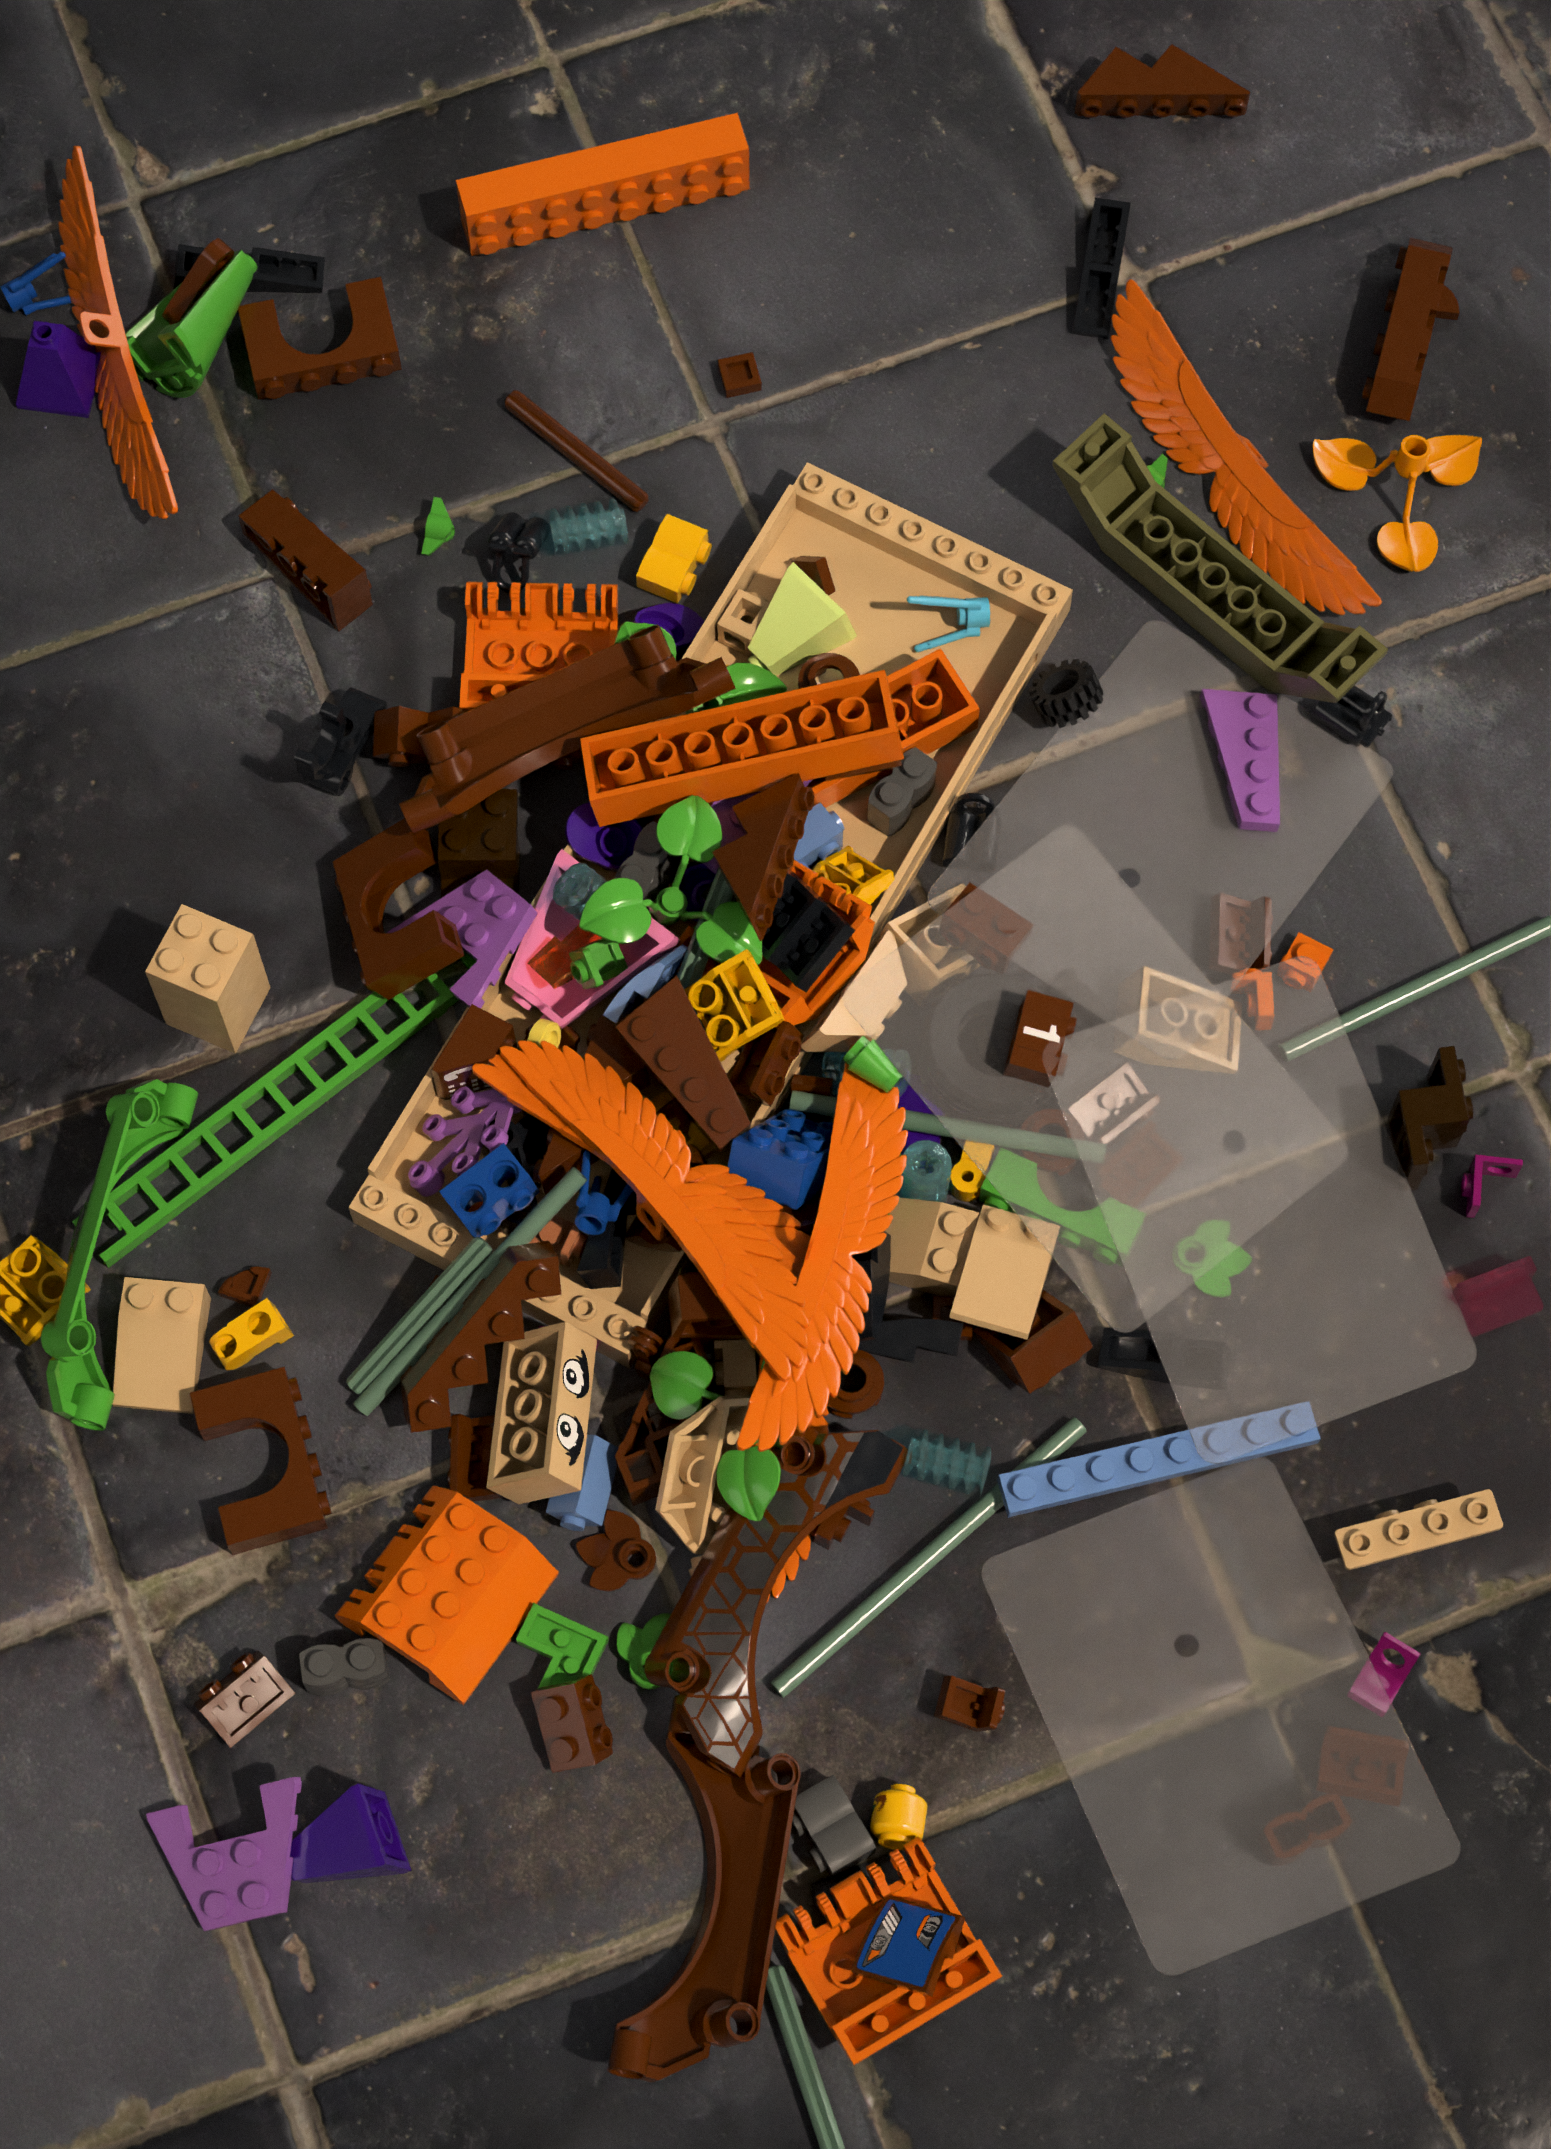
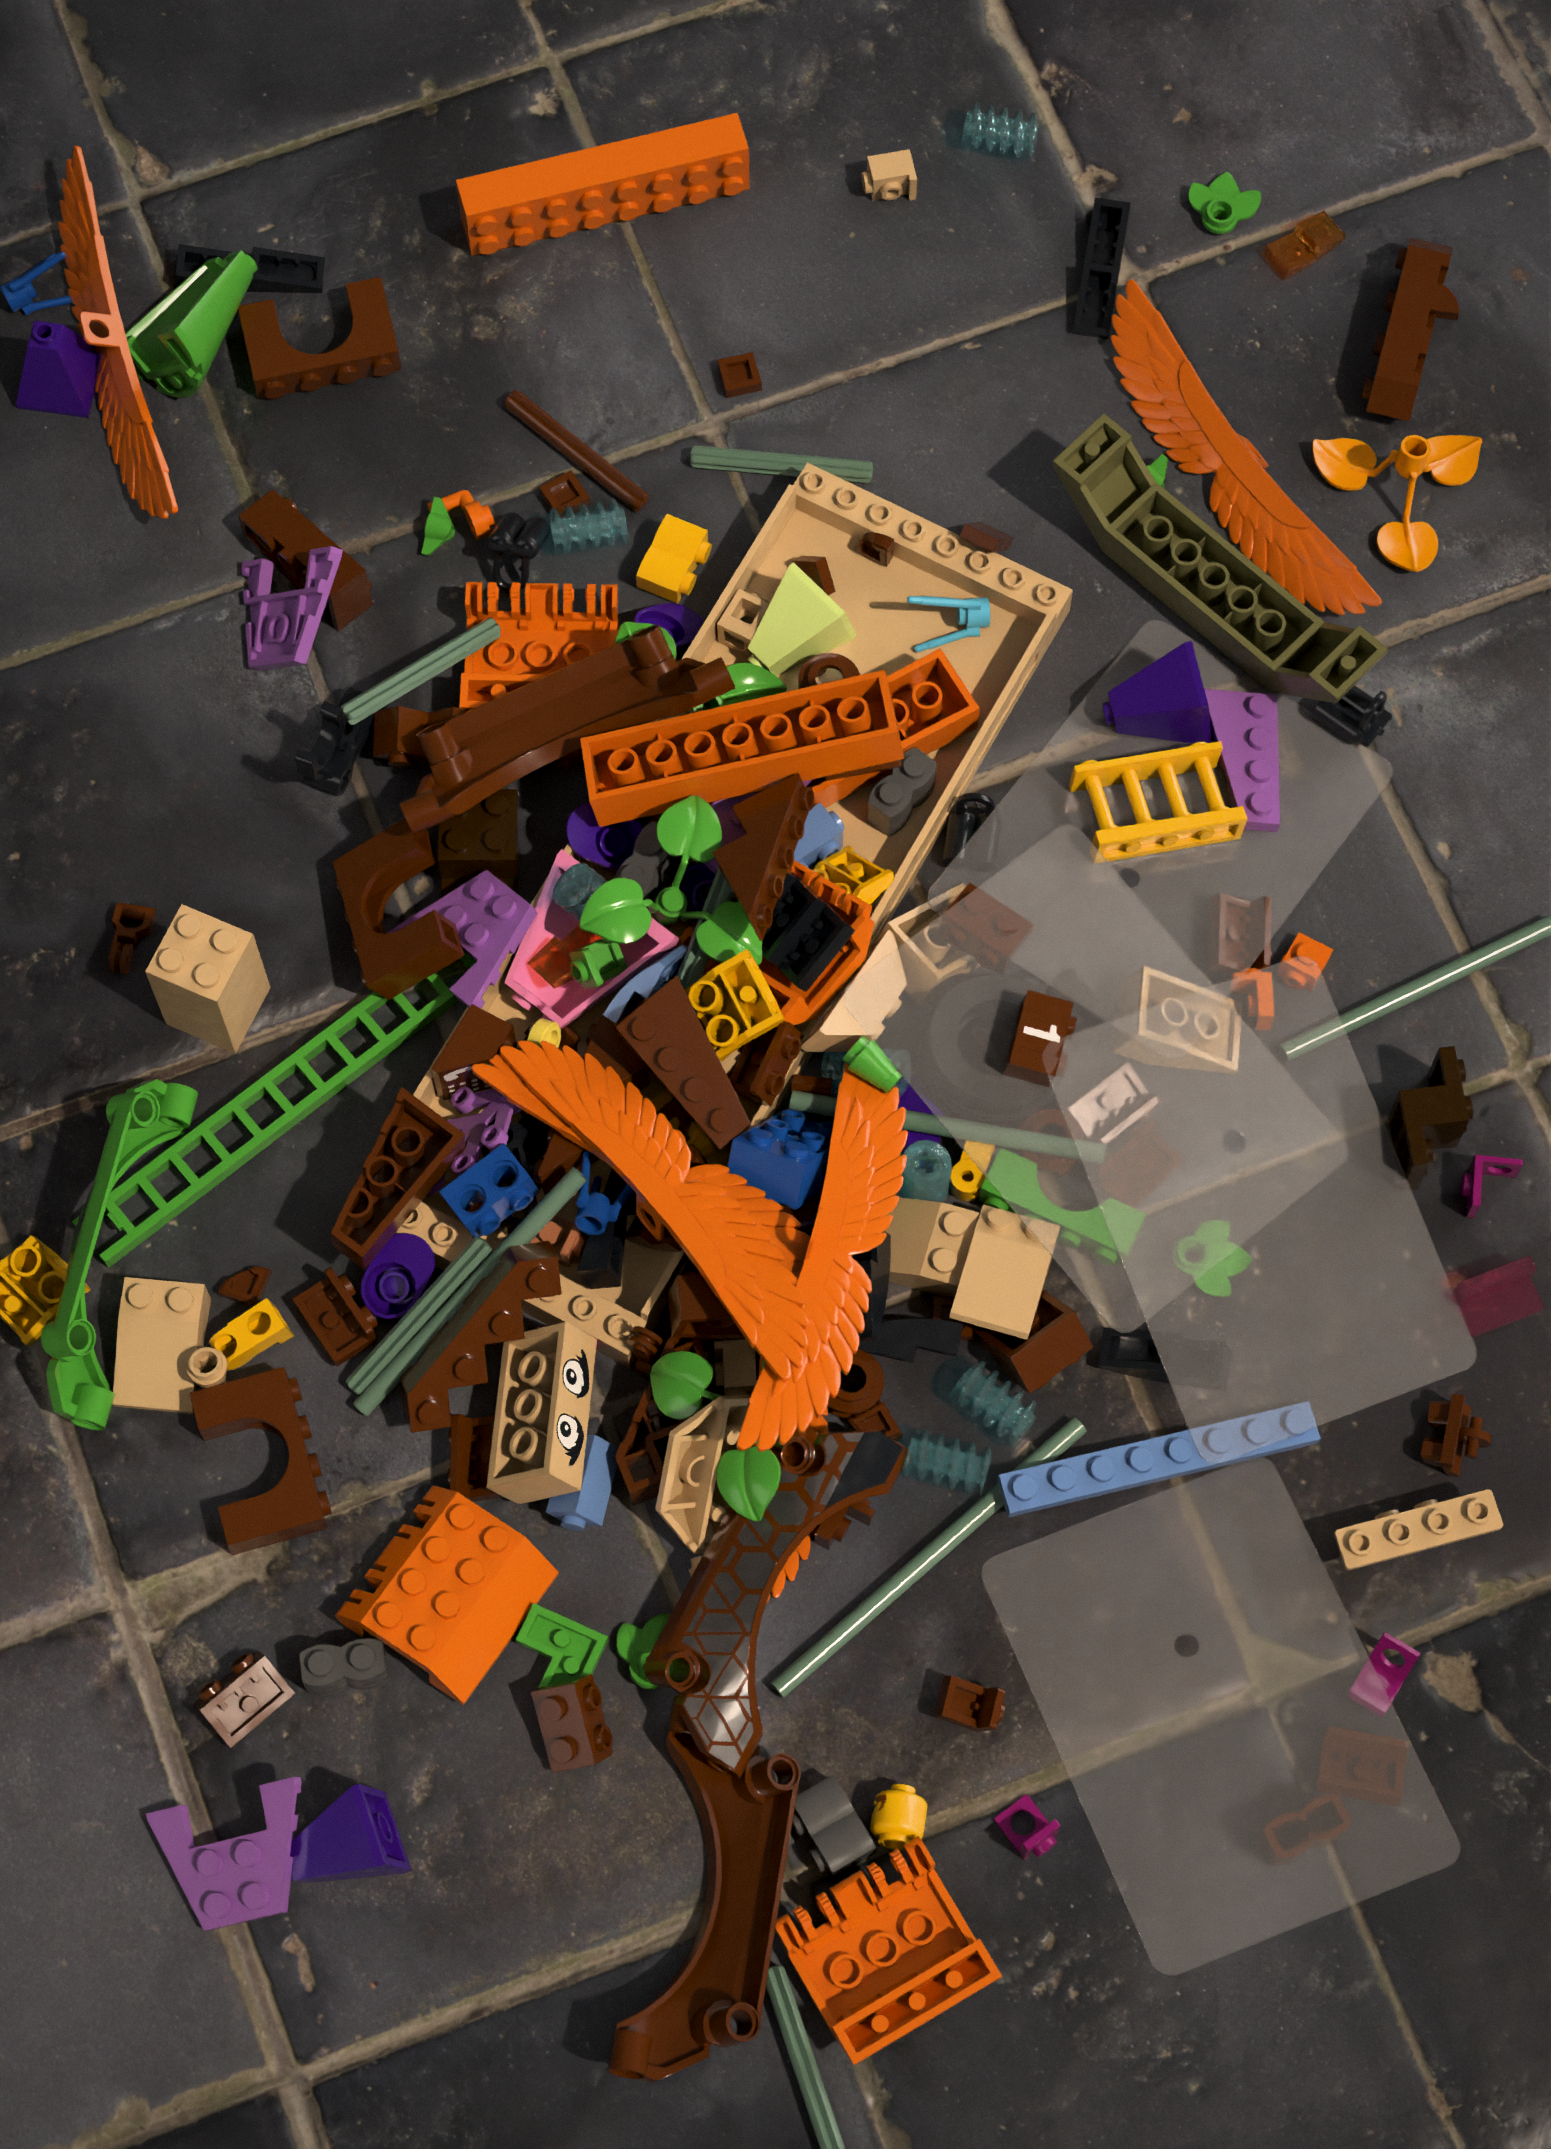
reddish brown beam [162,238,234,325] -> none
reddish brown plate [576,1510,656,1592] -> none
slope [851,1895,965,1997] -> none
black tyre [1029,659,1104,728] -> none
reddish brown slope [1075,44,1250,118] -> none
none -> reddish brown piece [108,902,157,974]
none -> tan cone [187,1347,227,1389]
none -> medium lavender wing [242,546,343,671]
none -> reddish brown bracket [292,1267,378,1367]
none -> reddish brown wedge [331,1087,465,1270]
none -> sand green axle [341,618,501,725]
none -> dark purple cap [361,1233,435,1319]
none -> orange plate [427,490,495,540]
none -> reddish brown tile [539,470,591,522]
none -> sand green axle [690,445,873,483]
none -> reddish brown tile [848,1401,903,1441]
none -> reddish brown tile [854,532,894,567]
none -> tan brick [861,149,917,201]
none -> clear light blue piece [948,1360,1038,1447]
none -> reddish brown tile [960,522,1014,553]
none -> clear light blue piece [961,101,1039,160]
none -> magenta bracket [994,1794,1061,1860]
none -> yellow fence [1068,741,1247,864]
none -> dark purple slope [1102,641,1211,744]
none -> bright green plate [1188,172,1261,234]
none -> clear orange slope [1262,211,1346,280]
none -> reddish brown hips [1421,1394,1492,1477]

